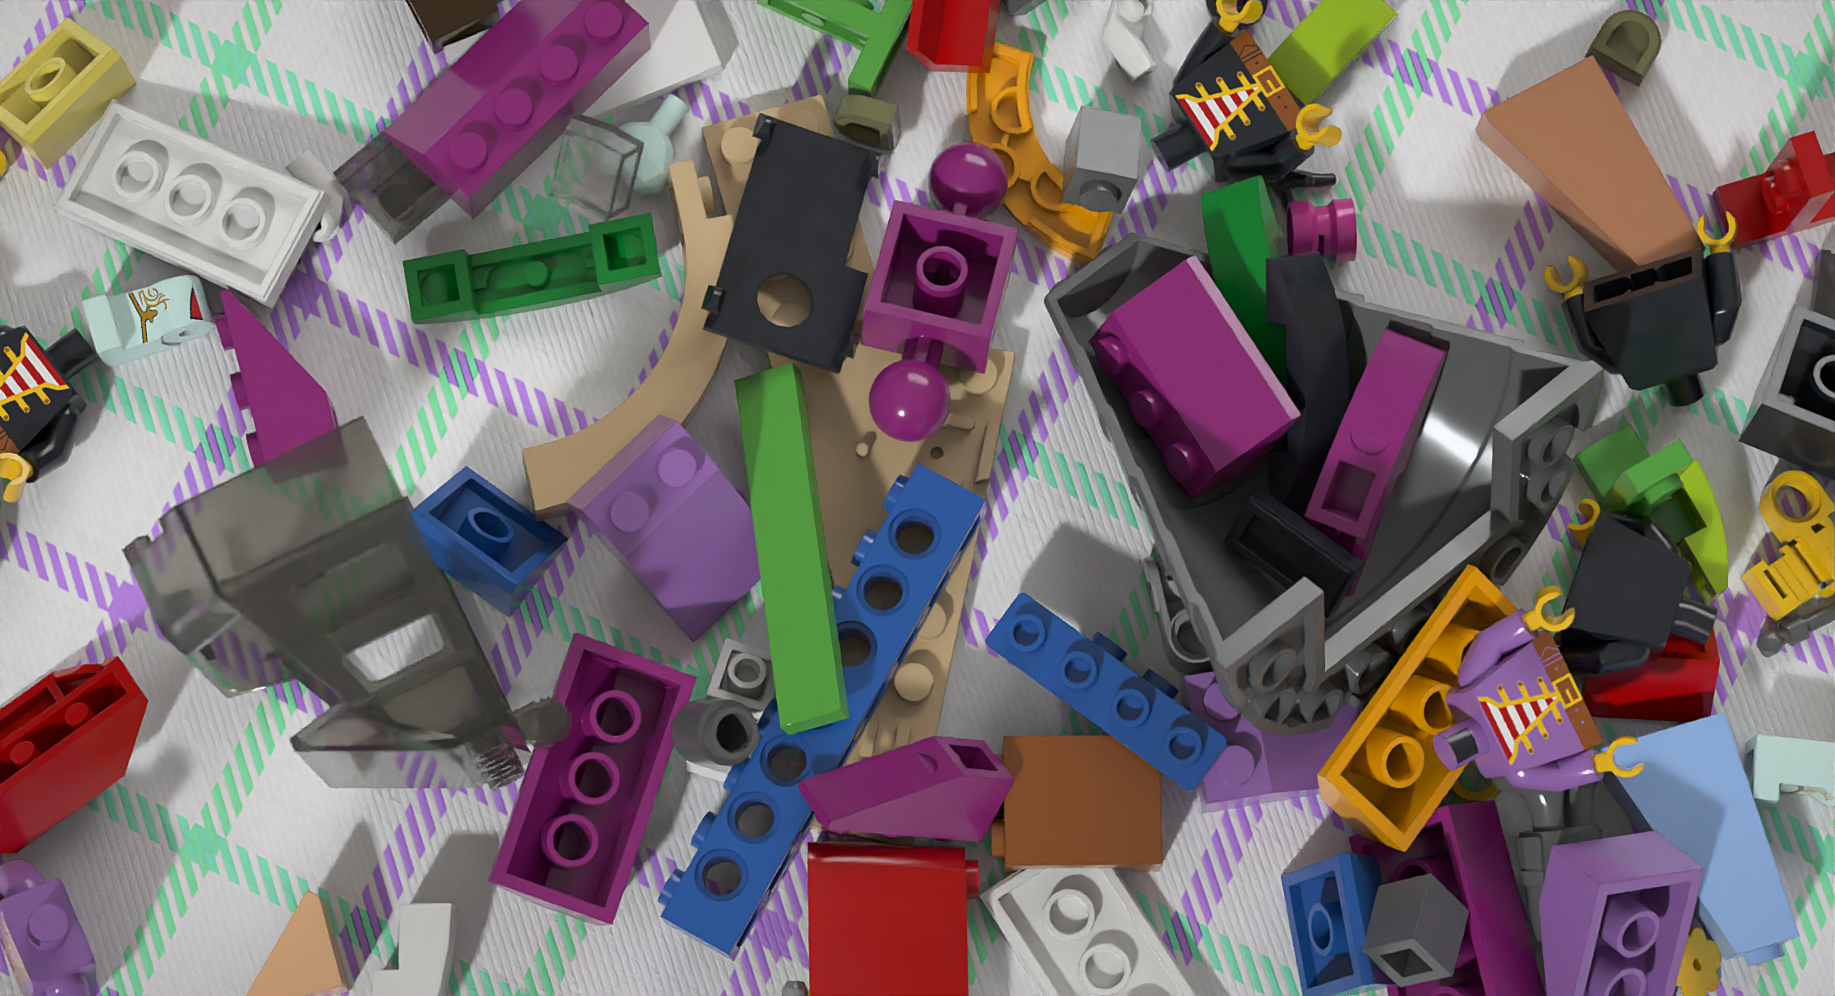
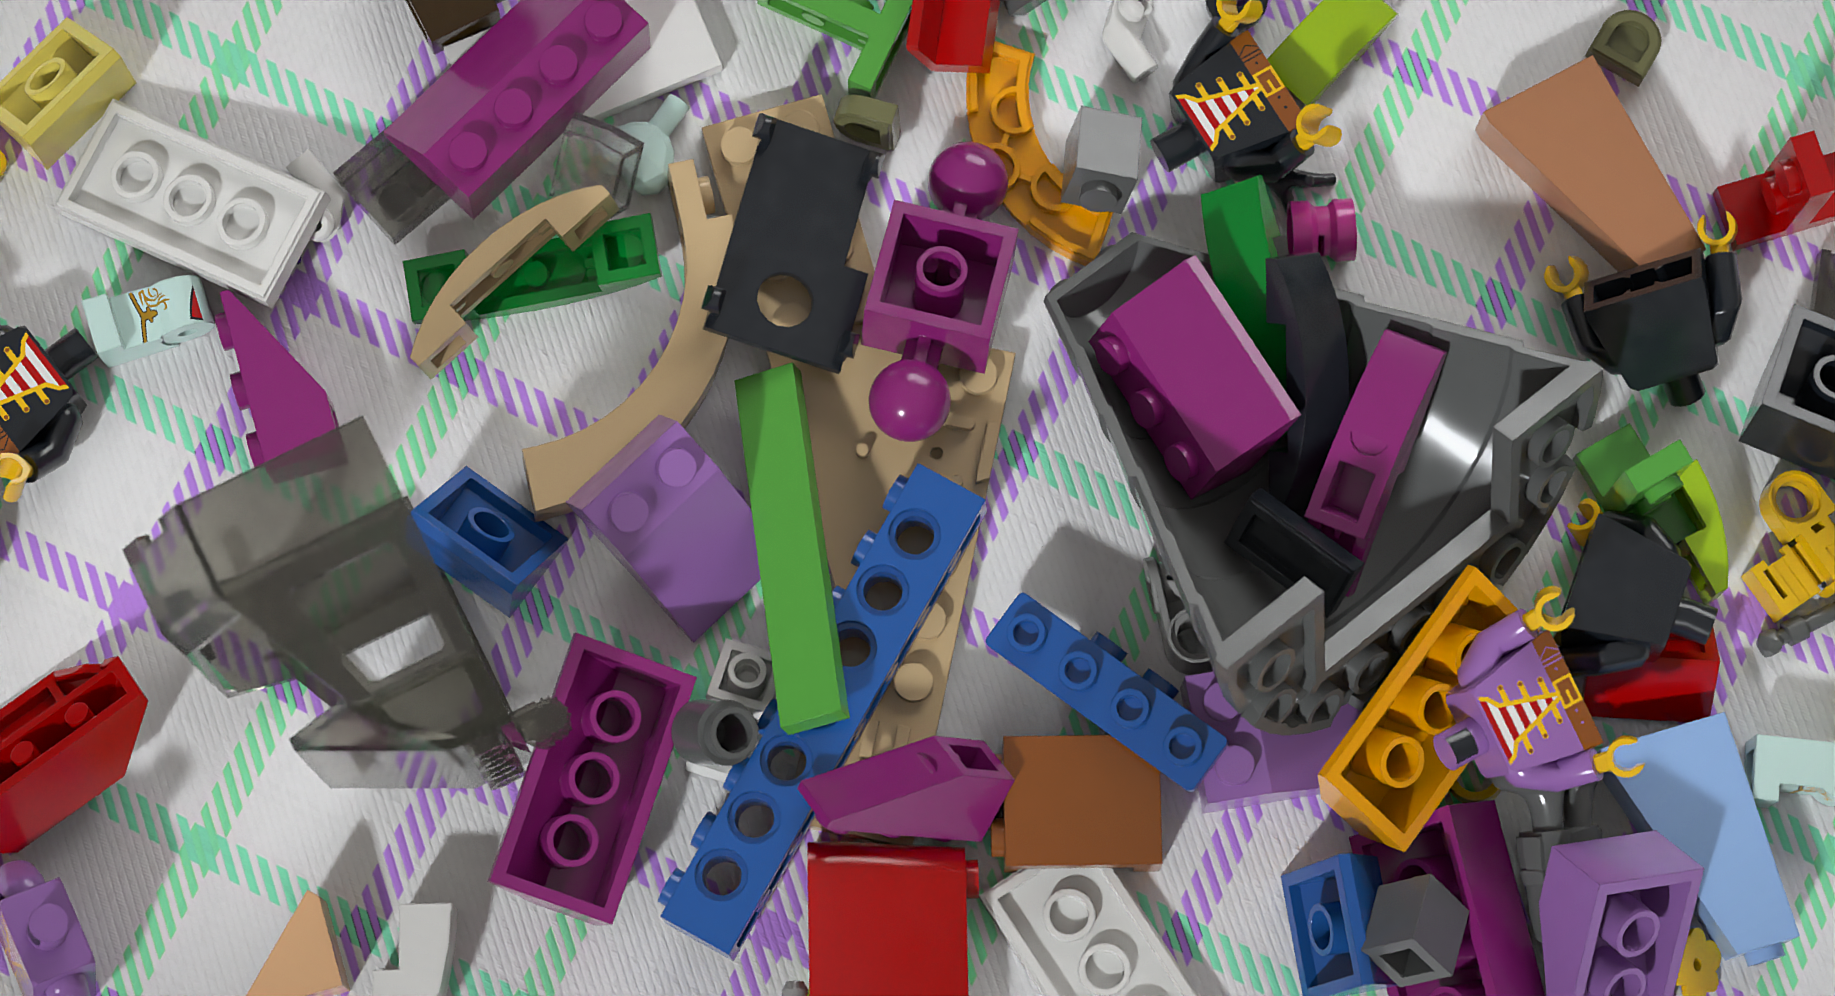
none -> tan slope [410,185,620,379]

